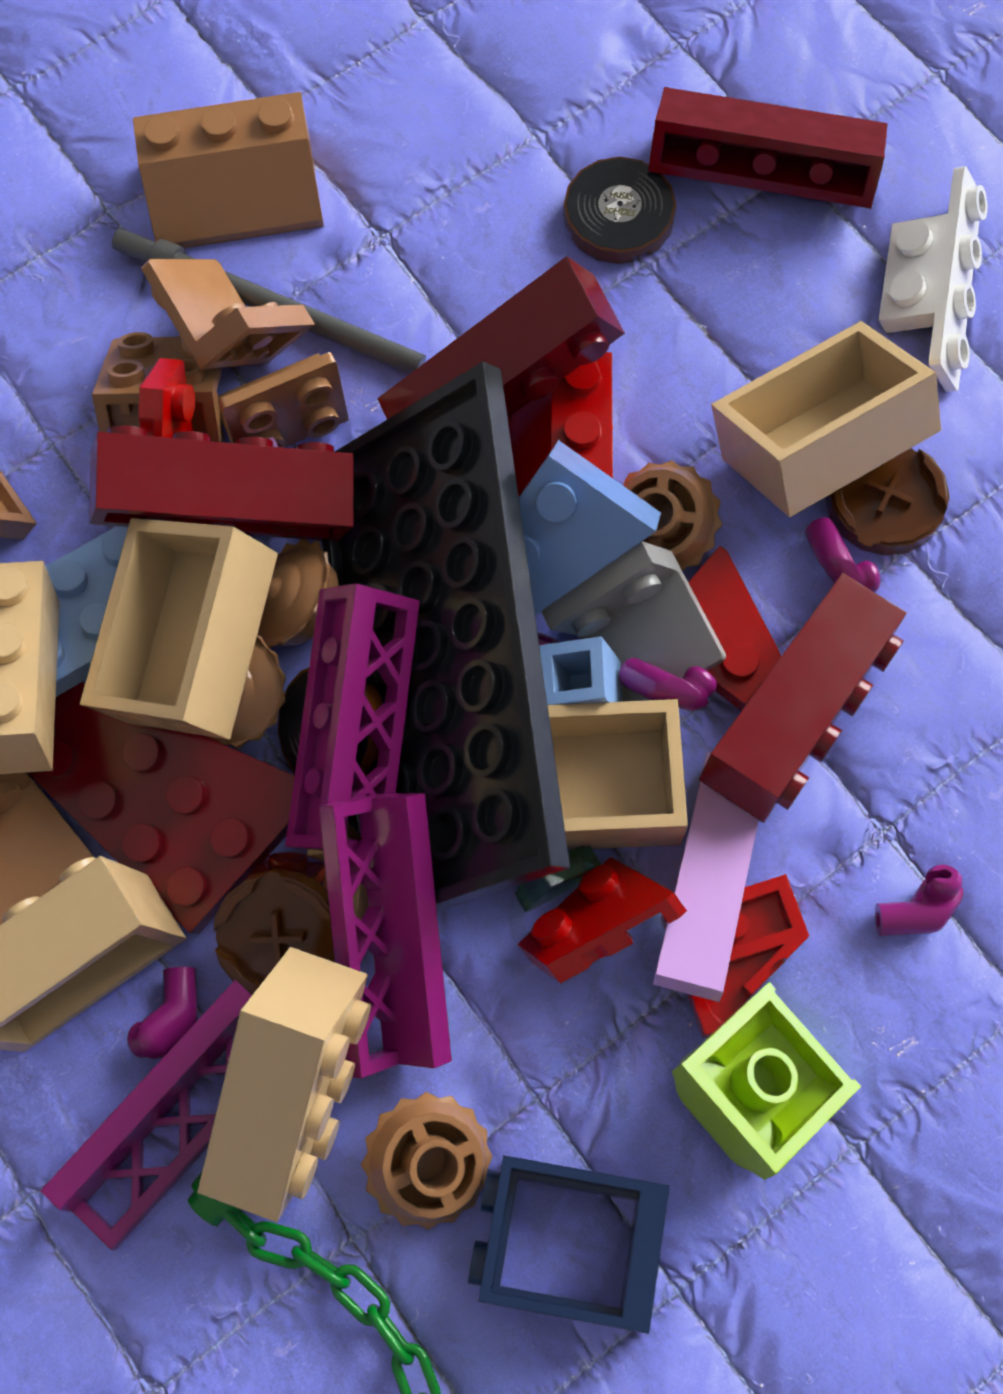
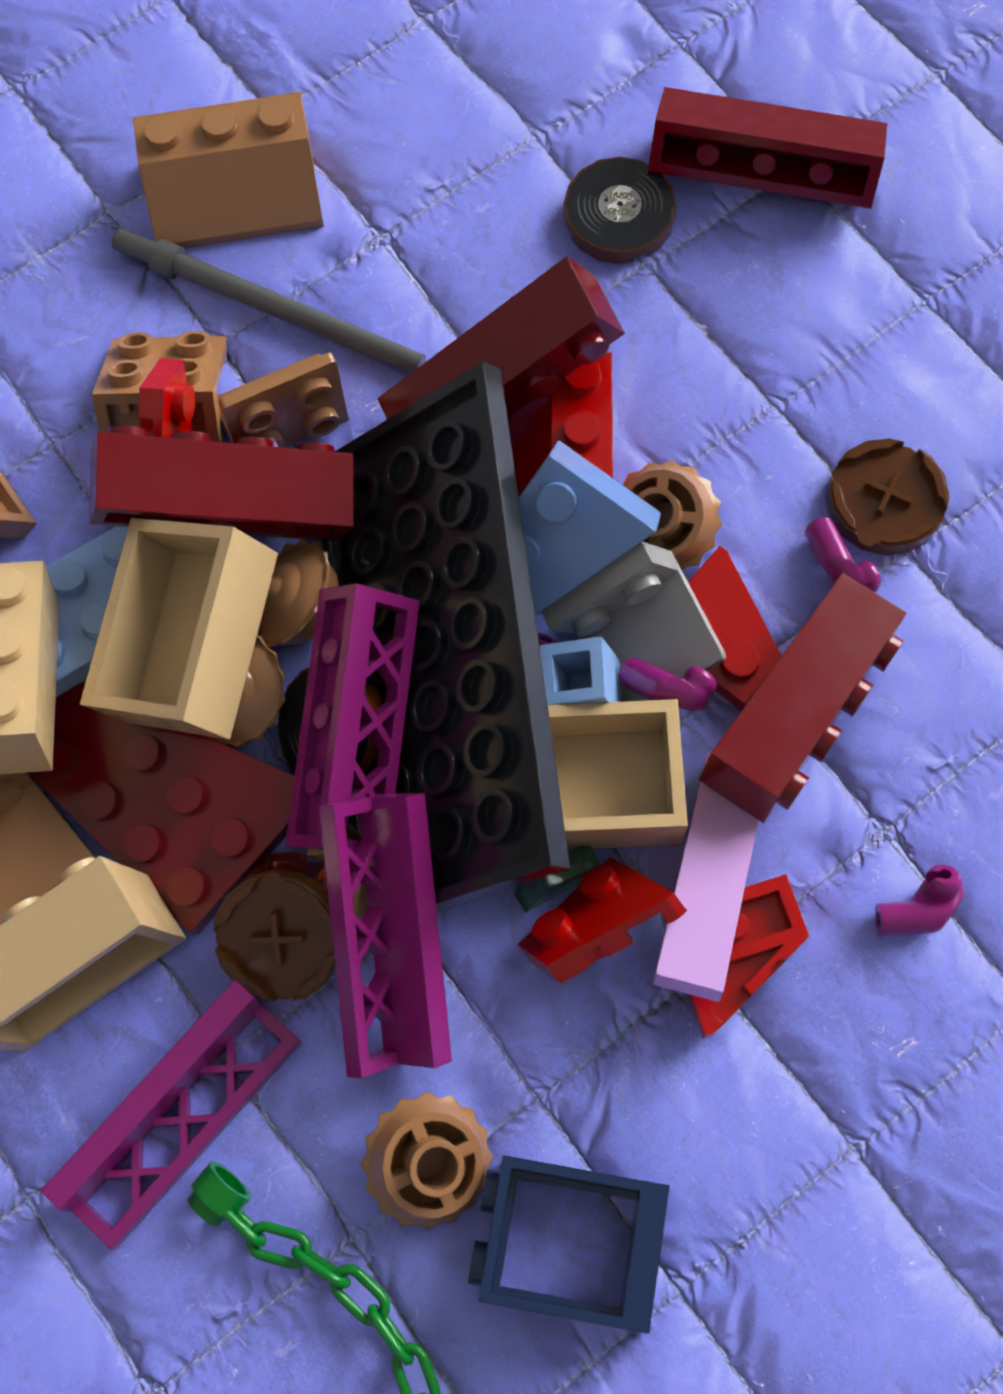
magenta arm [127,967,197,1059] -> none
medium nougat bracket [141,259,315,369] -> none
tan piece [197,947,371,1222] -> none
lime slope [671,982,861,1180] -> none
tan piece [711,321,941,518] -> none
white bracket [878,166,987,392] -> none

